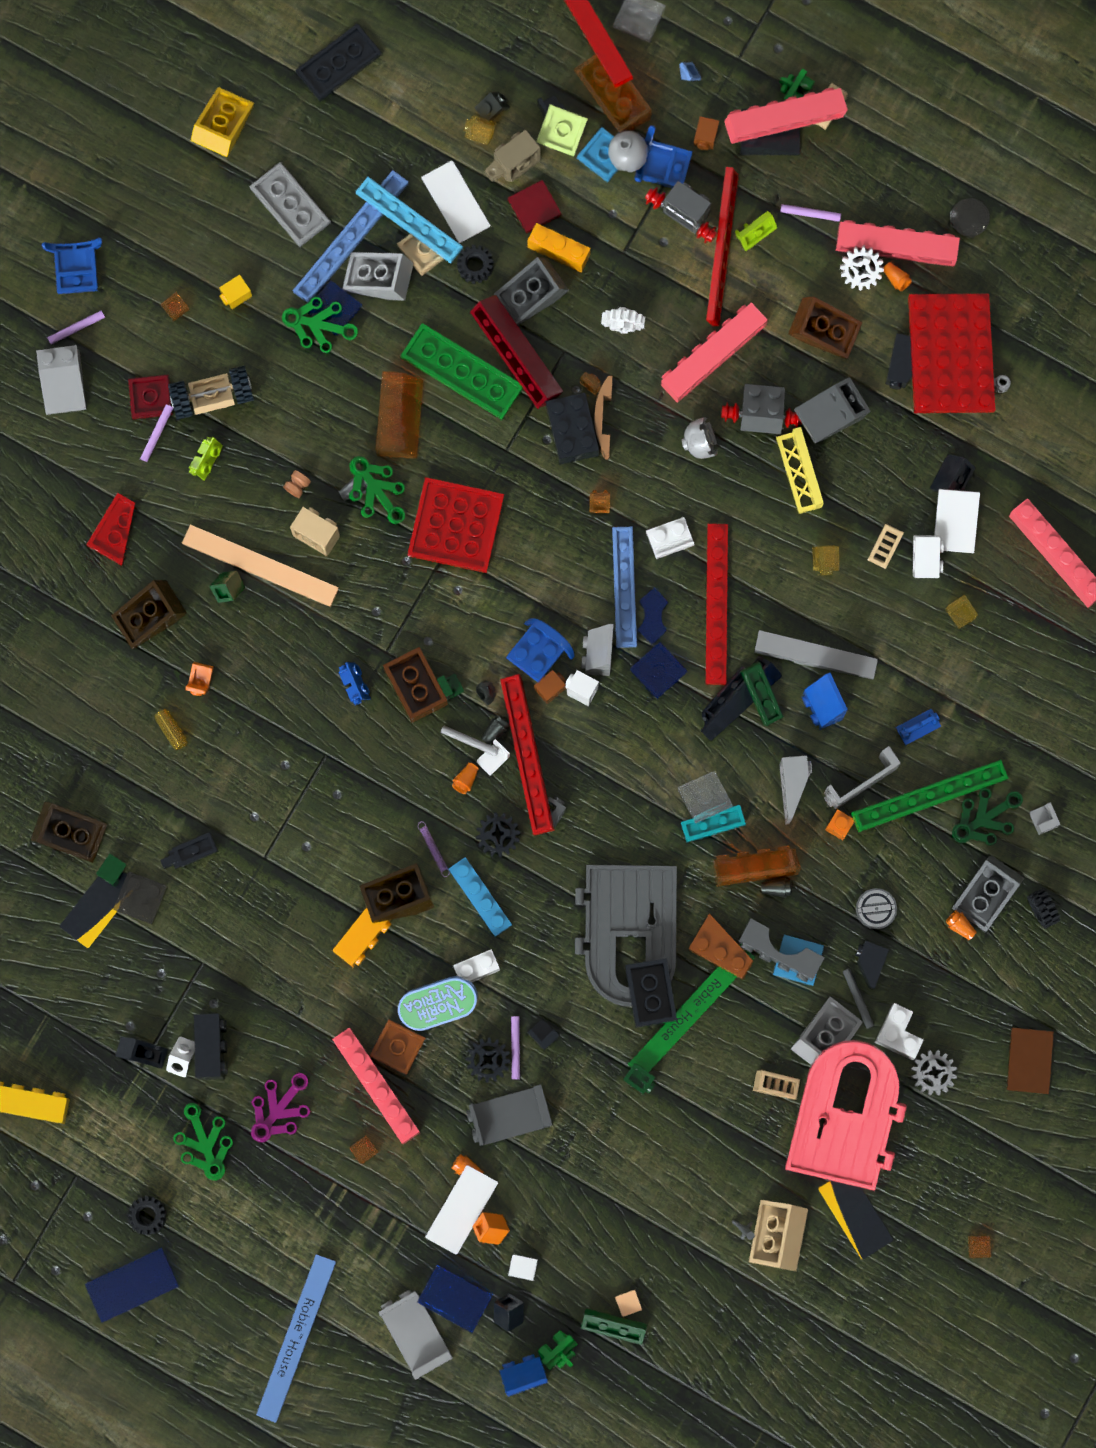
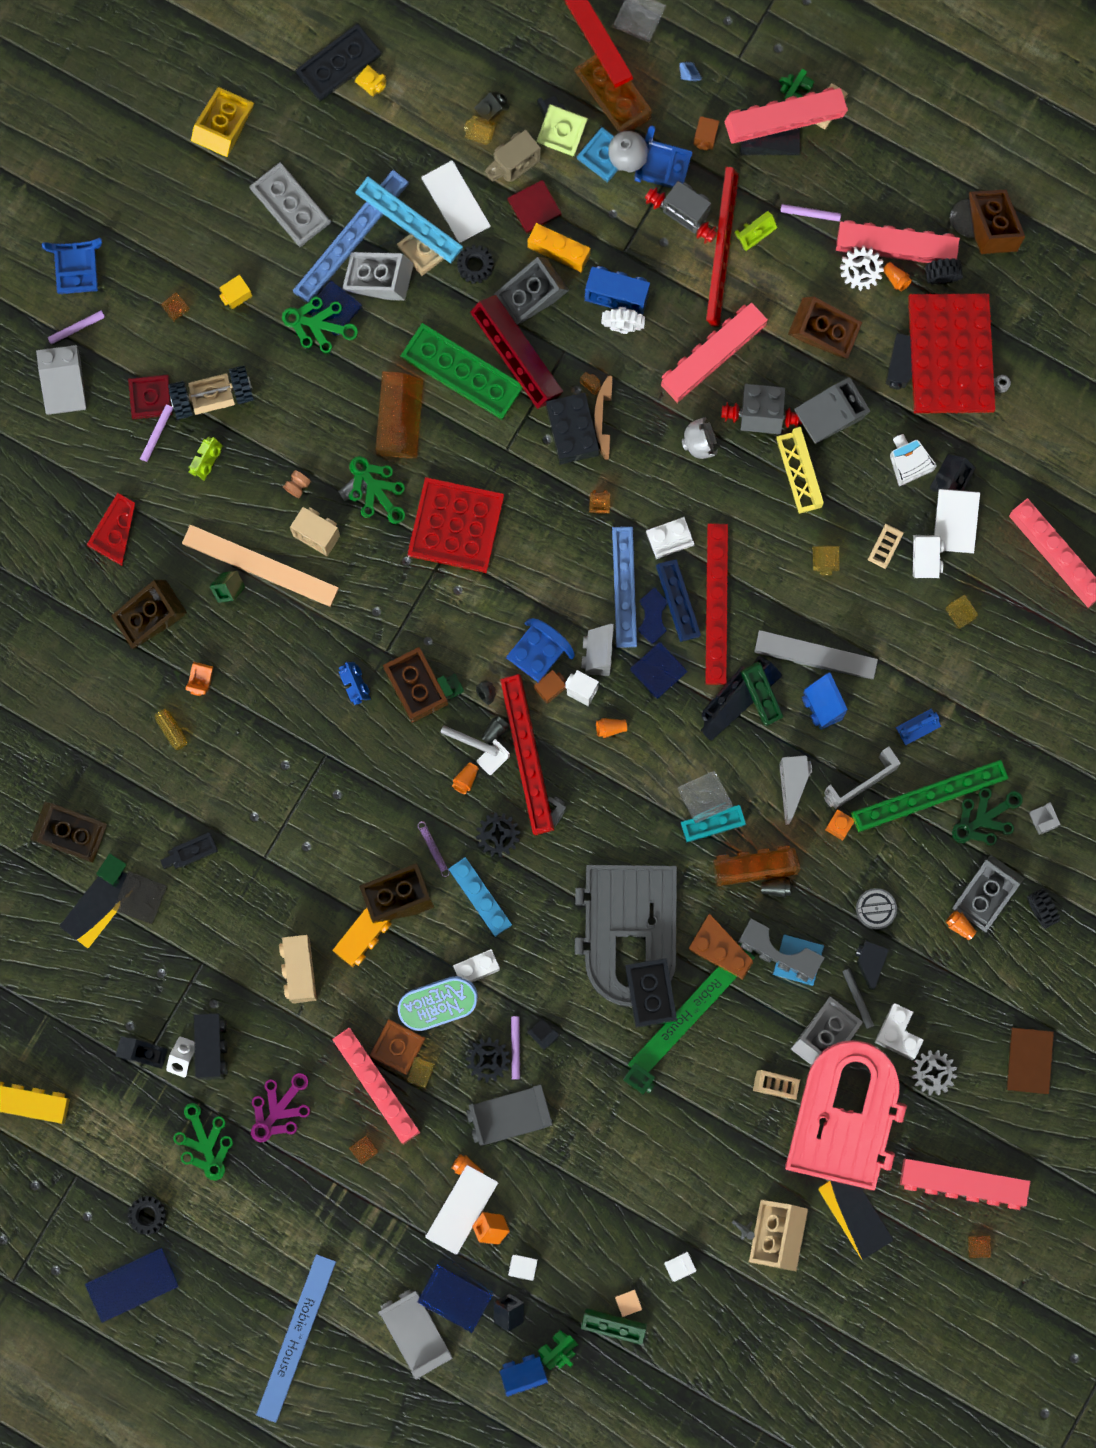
none -> tan brick [279,935,317,1004]
none -> yellow bracket [355,65,386,97]
none -> clear yellow panel [407,1057,435,1089]
none -> blue brick [585,266,650,314]
none -> orange cone [596,718,627,738]
none -> dark blue plate [656,559,701,642]
none -> white panel [664,1252,696,1282]
none -> white torso [890,434,936,486]
none -> coral brick [900,1159,1030,1210]
none -> black tyre [925,258,963,285]
none -> reddish brown slope [969,190,1025,254]

